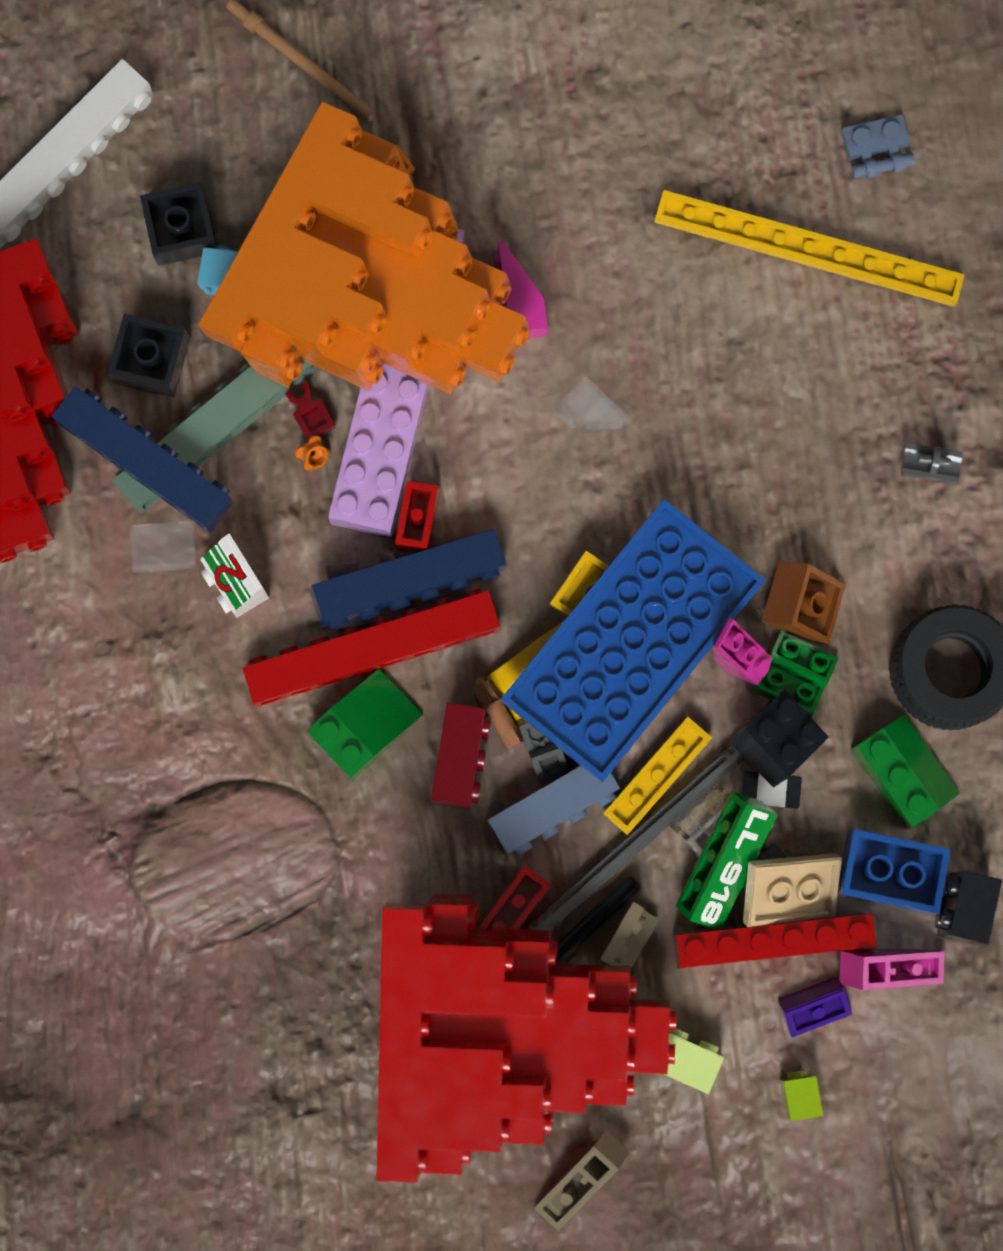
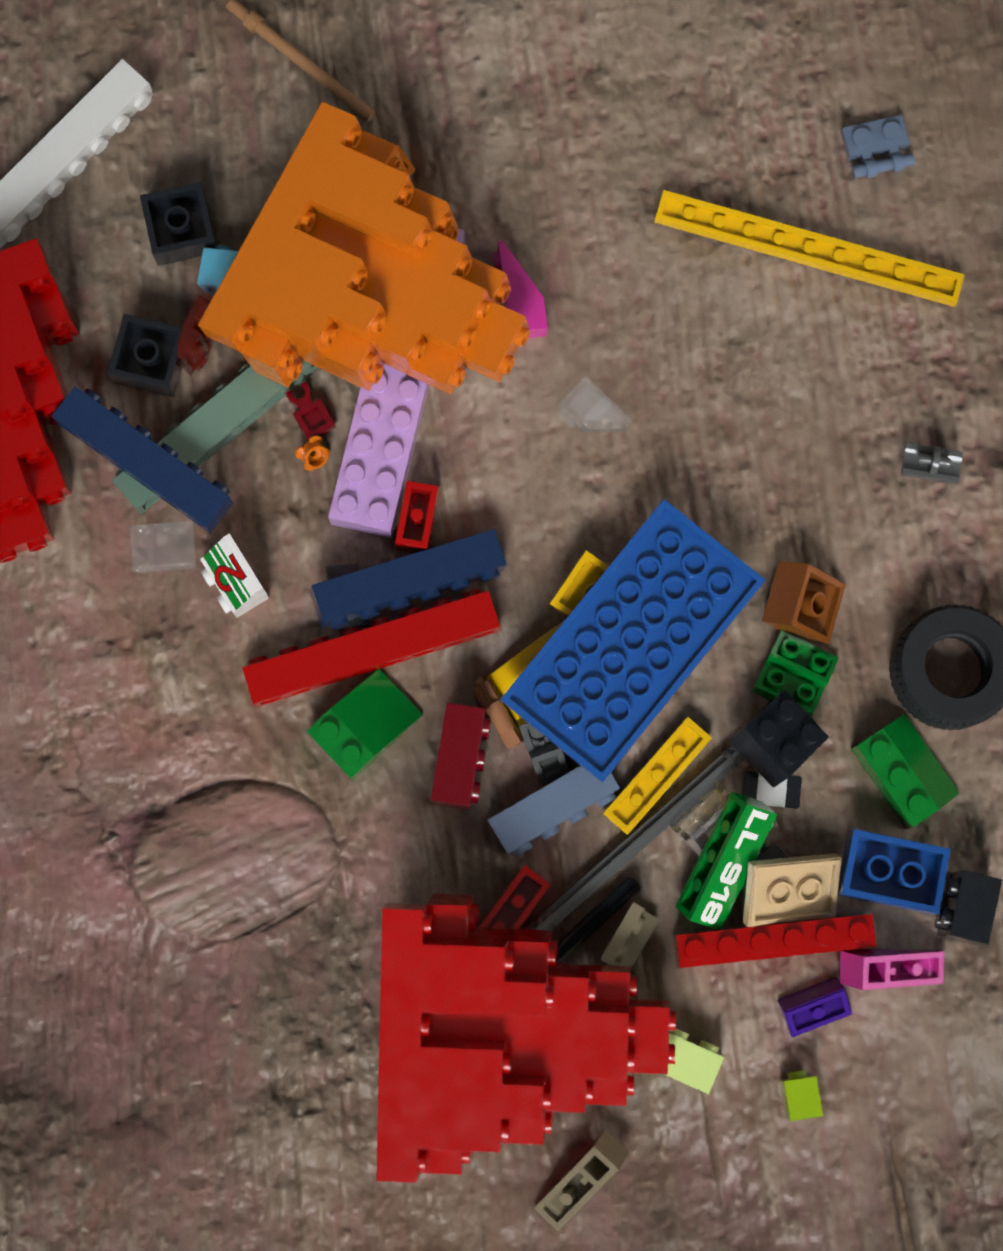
dark pink slope [714,618,773,686] -> none
none -> clear red slope [177,295,210,376]

